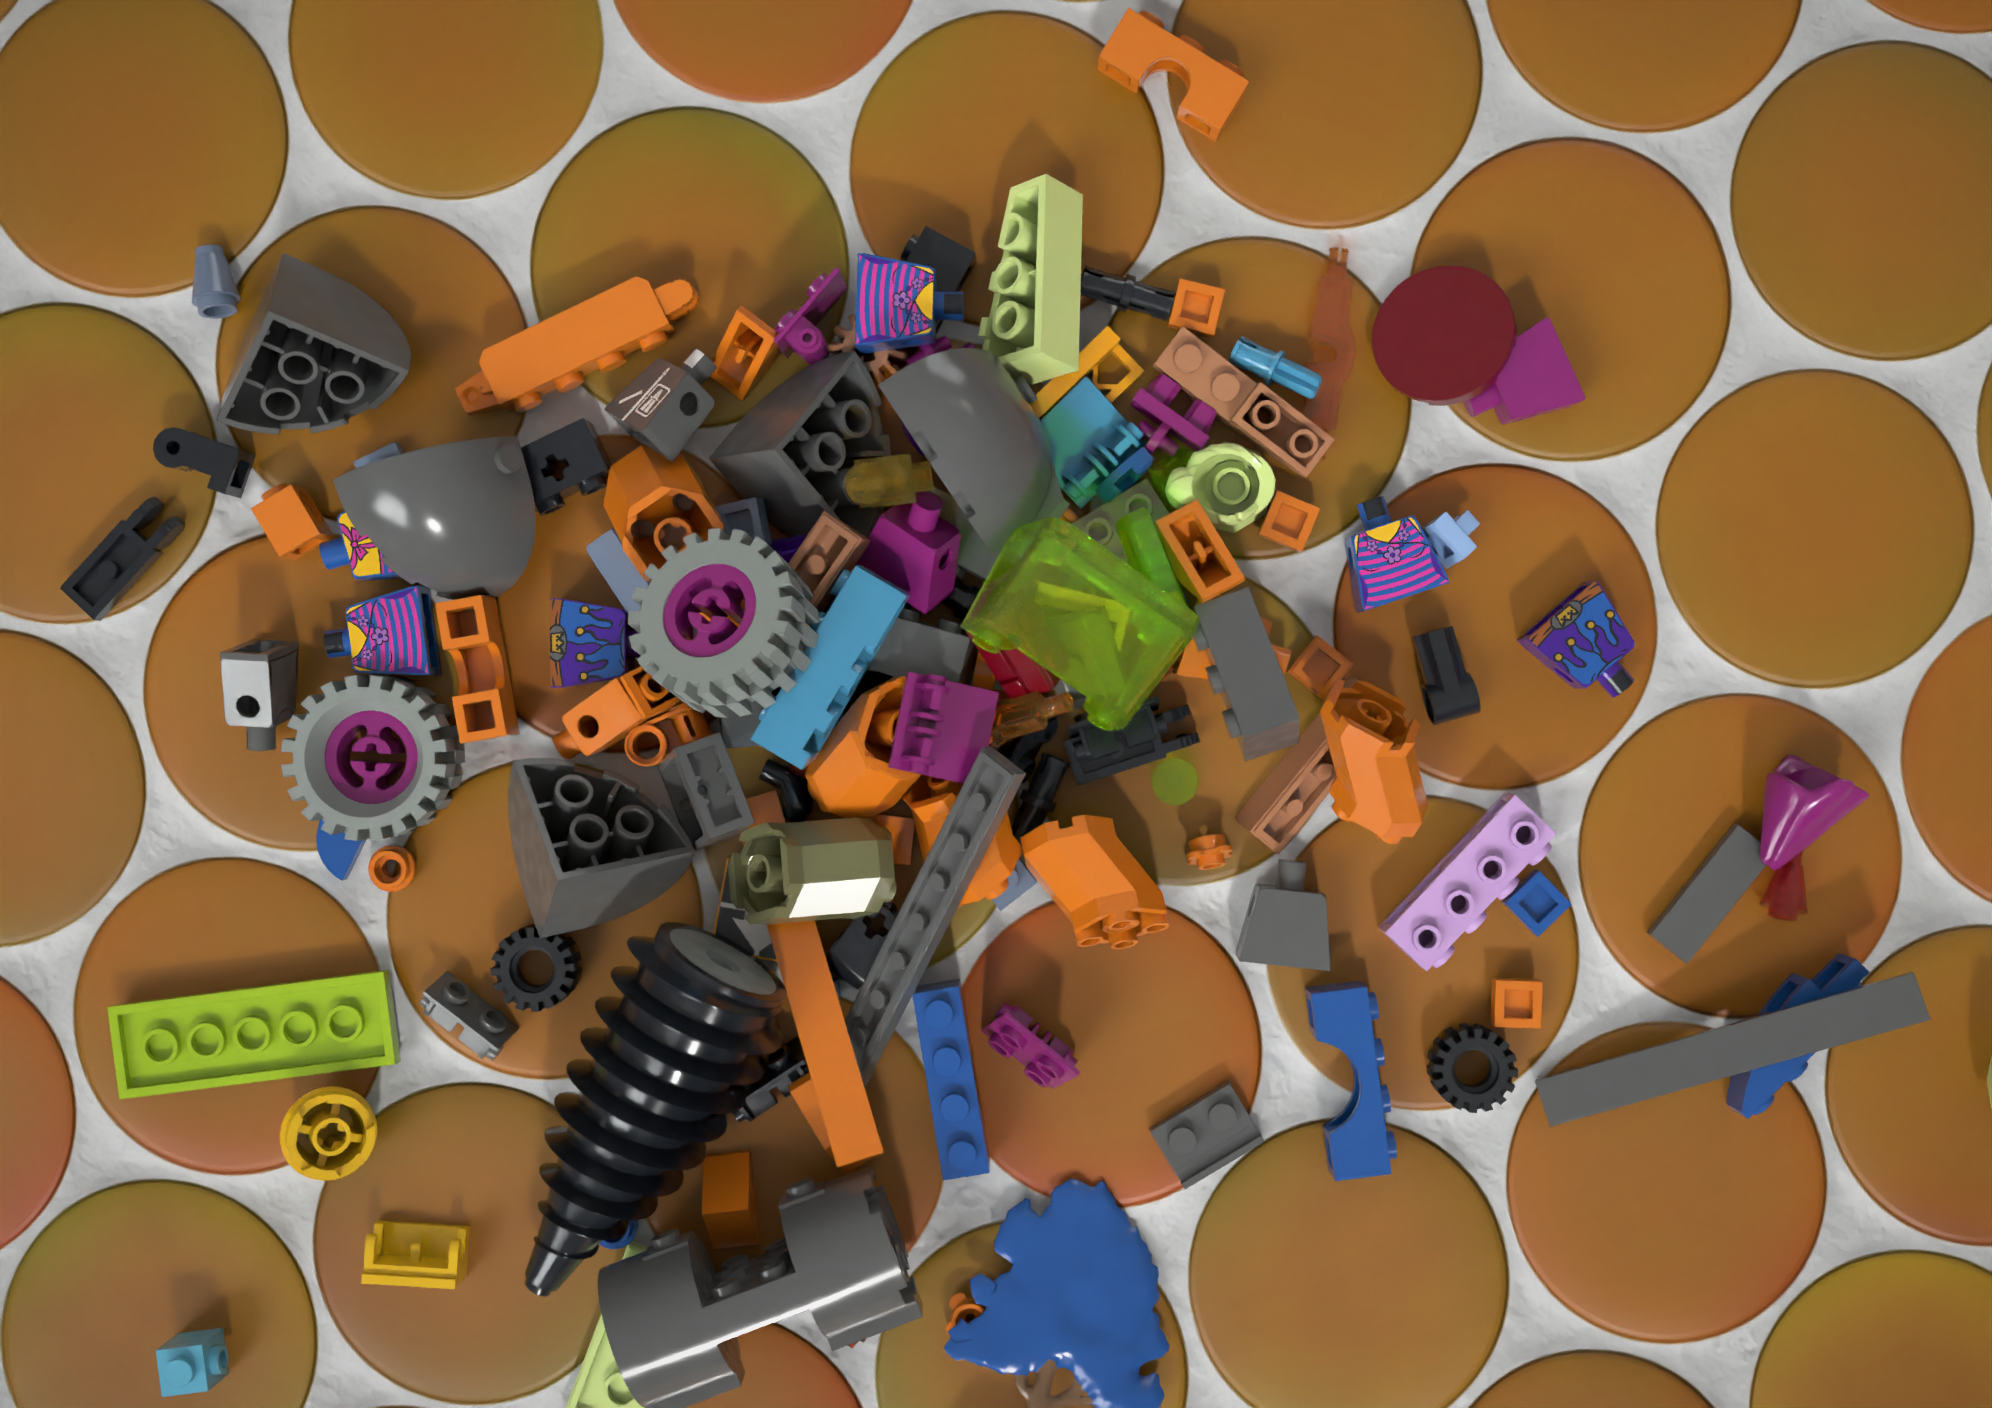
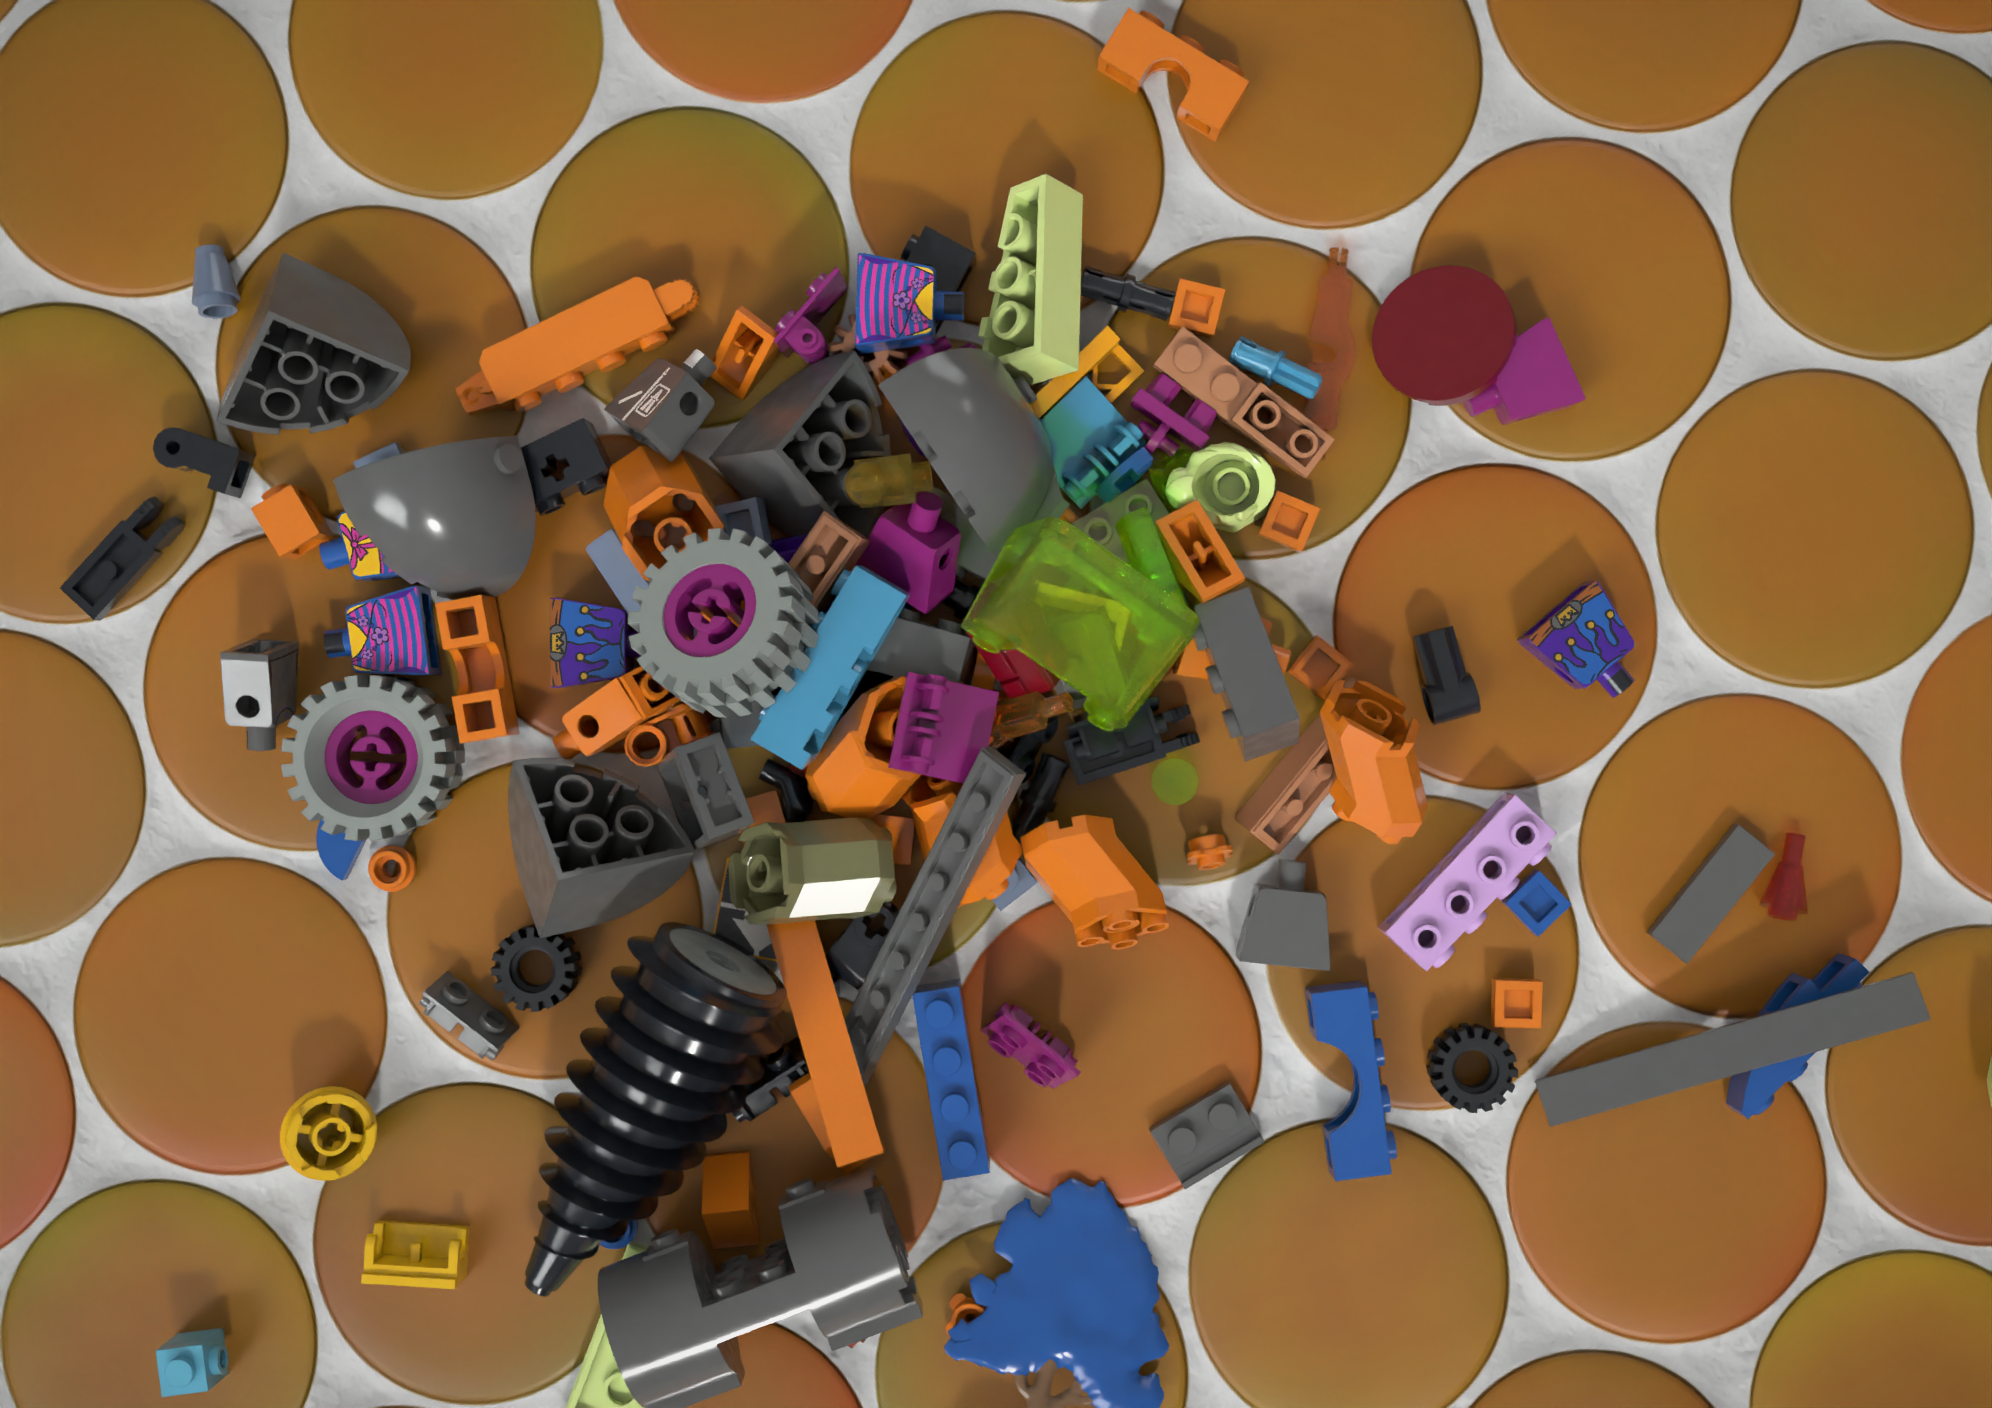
lime plate [107,969,401,1100] -> none
torso [1345,496,1450,613] -> none
light blue tile [1422,510,1480,569] -> none
magenta hat [1760,755,1870,870] -> none

